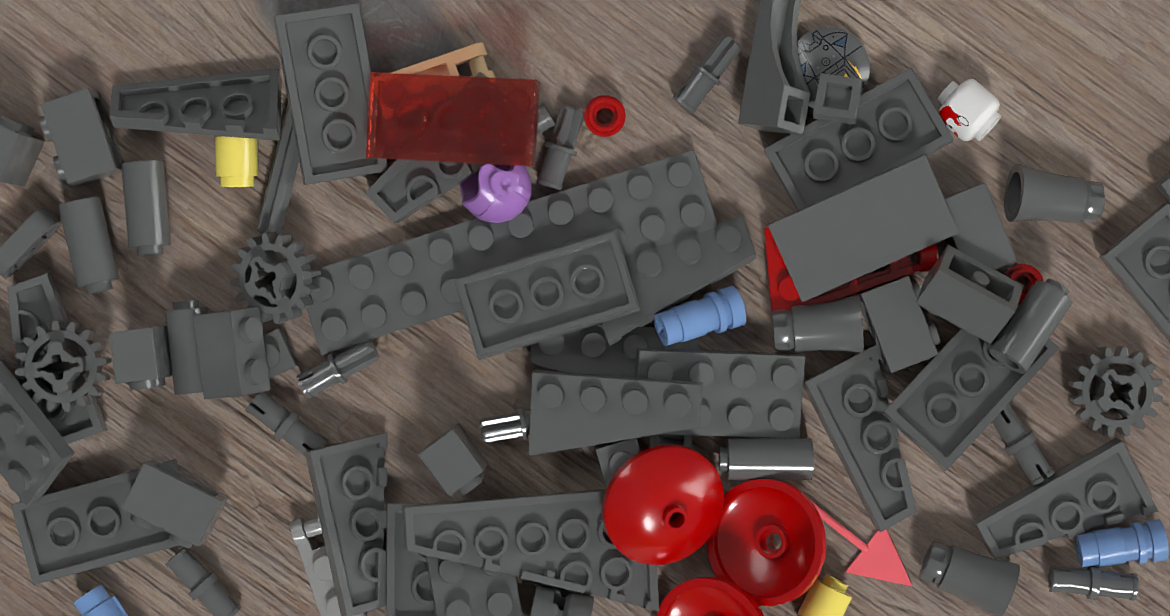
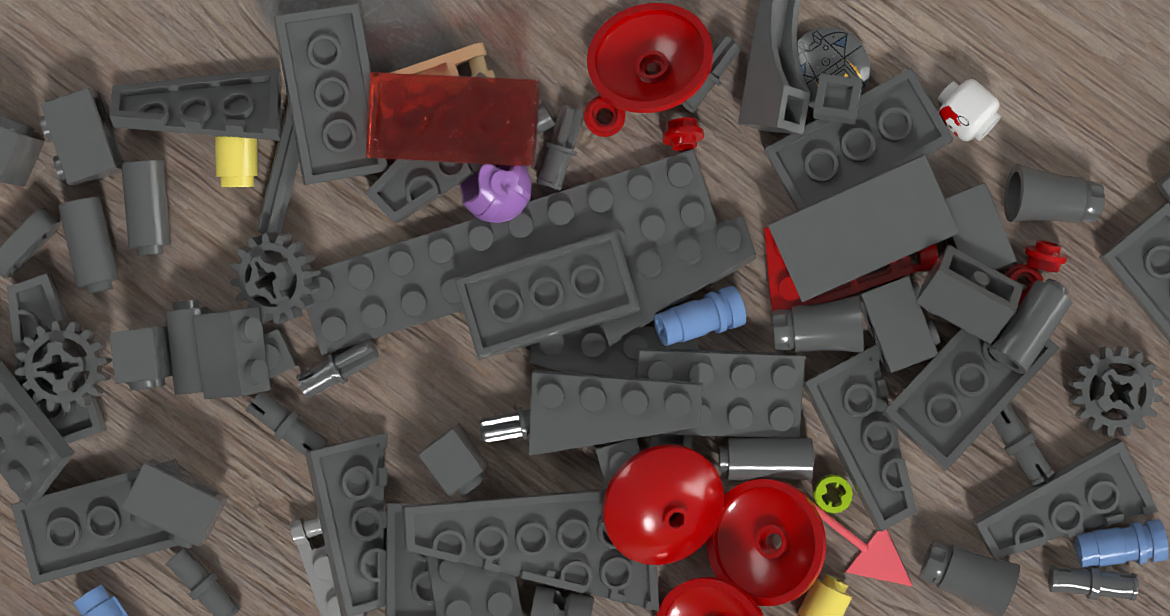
none -> red dish [587,3,713,113]
none -> red plate [662,117,704,151]
none -> lime bush [813,474,853,513]
none -> red plate [1025,240,1068,273]

